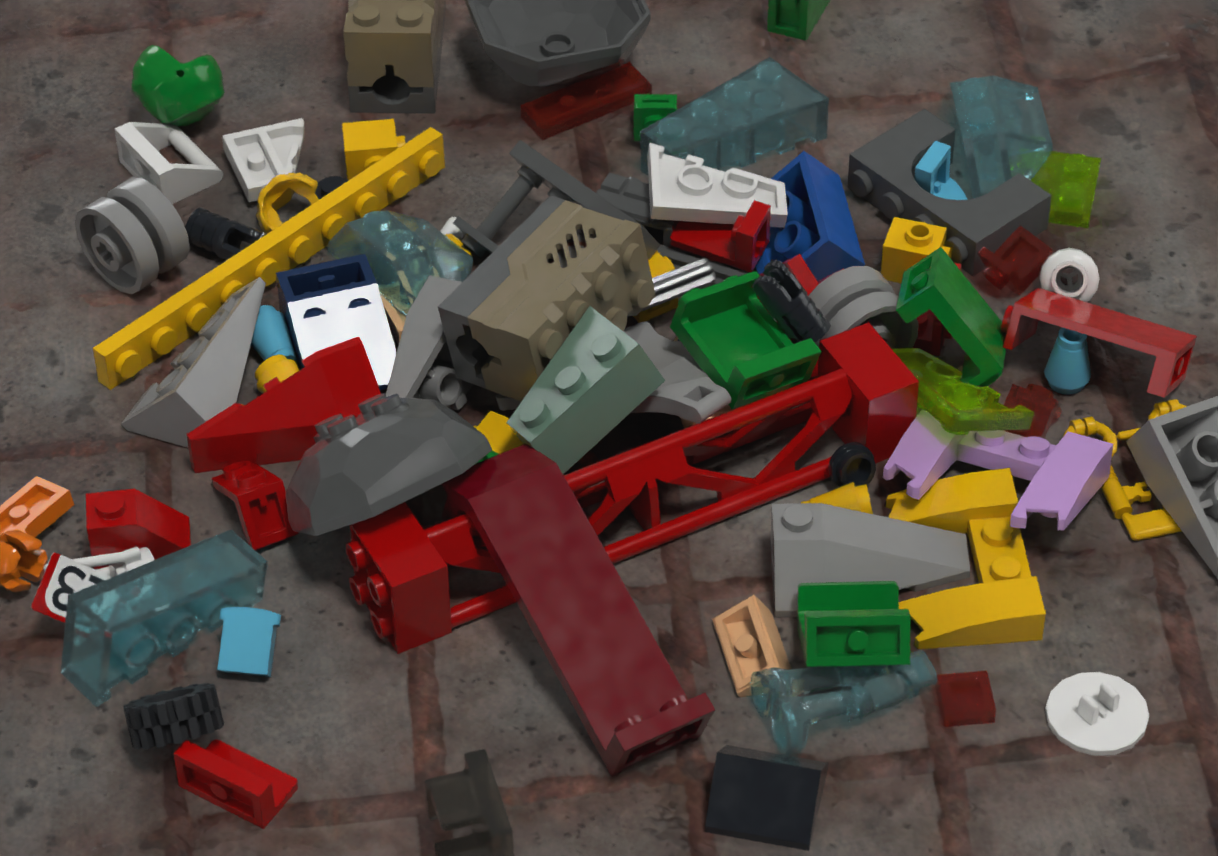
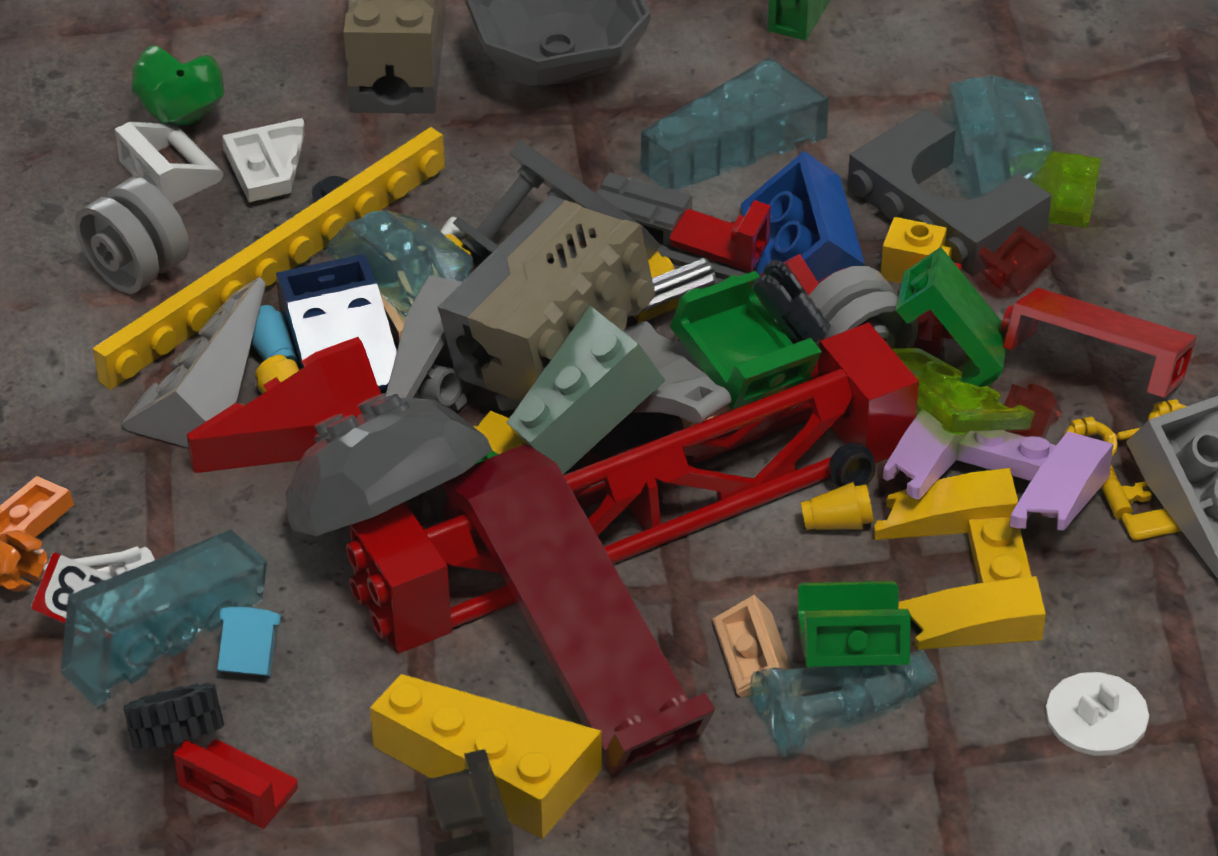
red slope [86,489,192,569] -> none
black hinge [185,207,266,260] -> none
red bracket [212,460,299,551] -> none
yellow piece [256,172,319,234] -> none
yellow brick [342,119,406,180] -> none
clear red tile [520,62,652,140] -> none
green bracket [634,94,677,141] -> none
white wing [647,143,788,228] -> none
black slope [705,745,829,851] -> none
light grey wedge [770,503,970,618] -> none
medium azure tile [915,140,967,200] -> none
clear red tile [935,671,996,727] -> none
white head [1039,248,1100,302] -> none
medium azure cone [1044,328,1091,395] -> none
none -> yellow wedge [370,674,602,839]

